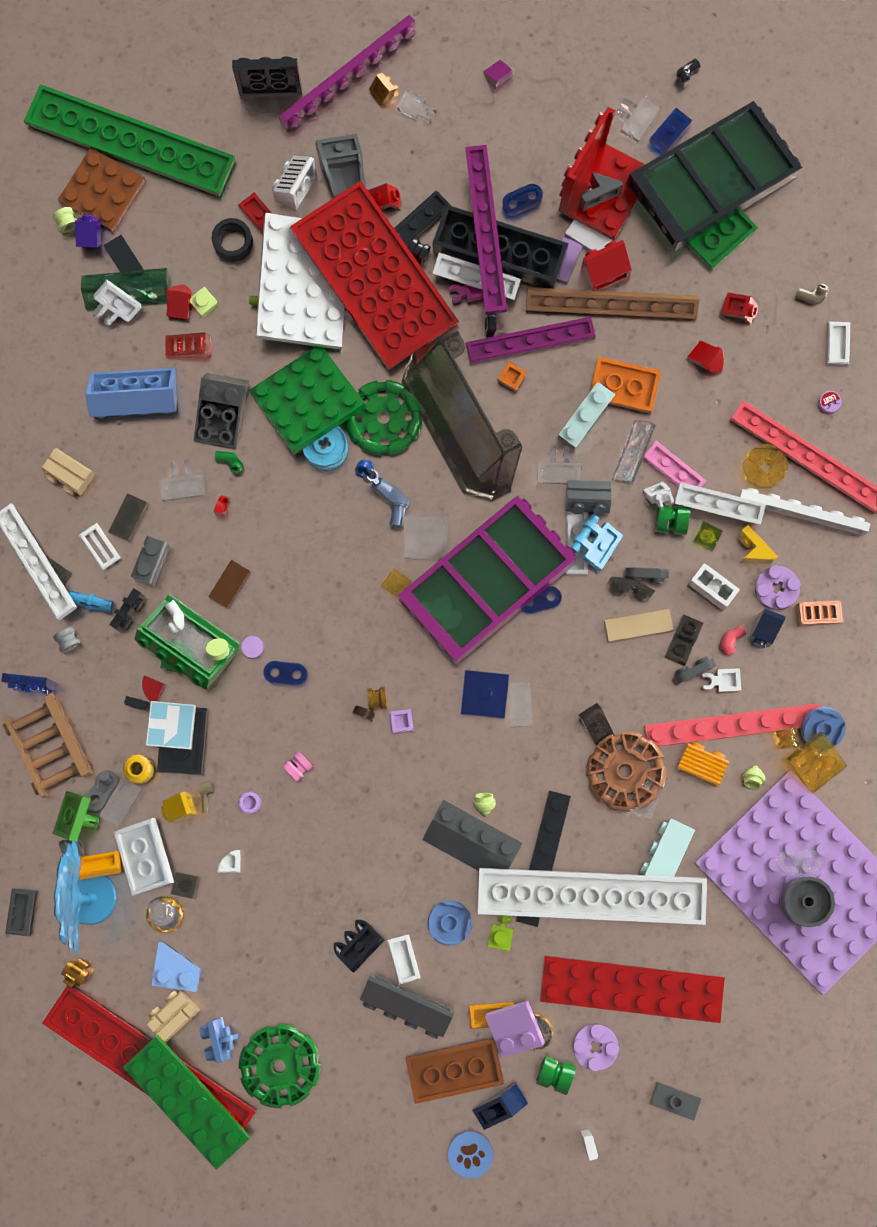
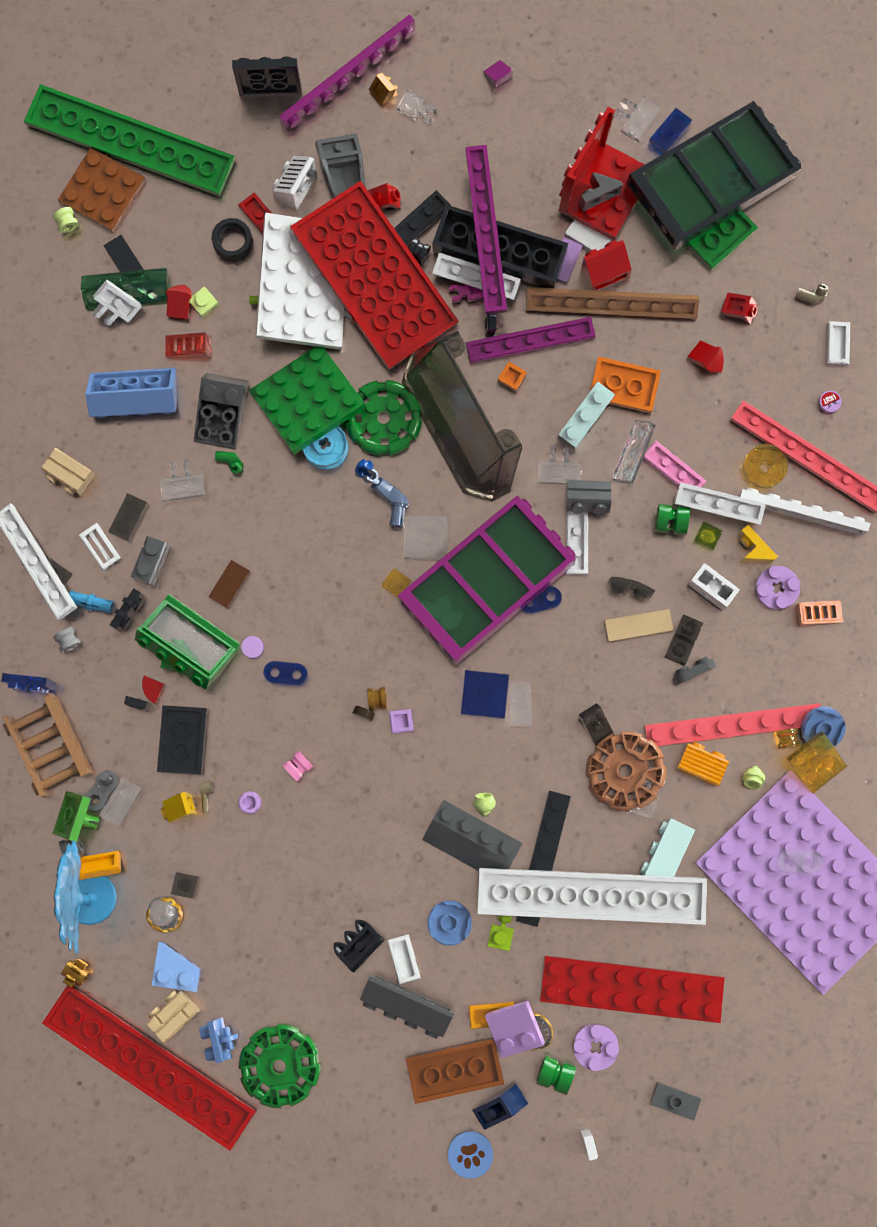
dark grey plate [5,888,36,936] -> none
dark purple brick [75,214,101,247] -> none
white tile [114,818,174,896] -> none
yellow head [123,754,154,784] -> none
green plate [123,1035,251,1170] -> none
tile [146,701,196,750] -> none
white arm [165,600,184,633] -> none
yellowish green tile [206,638,230,661] -> none
red tile [213,495,230,518] -> none
white tile [217,850,241,873] -> none
clear blue plate [502,184,543,216] -> none
medium azure plate [571,514,623,571] -> none
dark grey plate [625,567,669,582] -> none
white plate [643,481,674,507] -> none
black arm [676,58,701,83] -> none
white plate [701,668,741,692] -> none
coral arm [720,625,746,655] -> none
dark blue slope [748,608,786,648] -> none
dark grey wheel [779,876,835,927] -> none

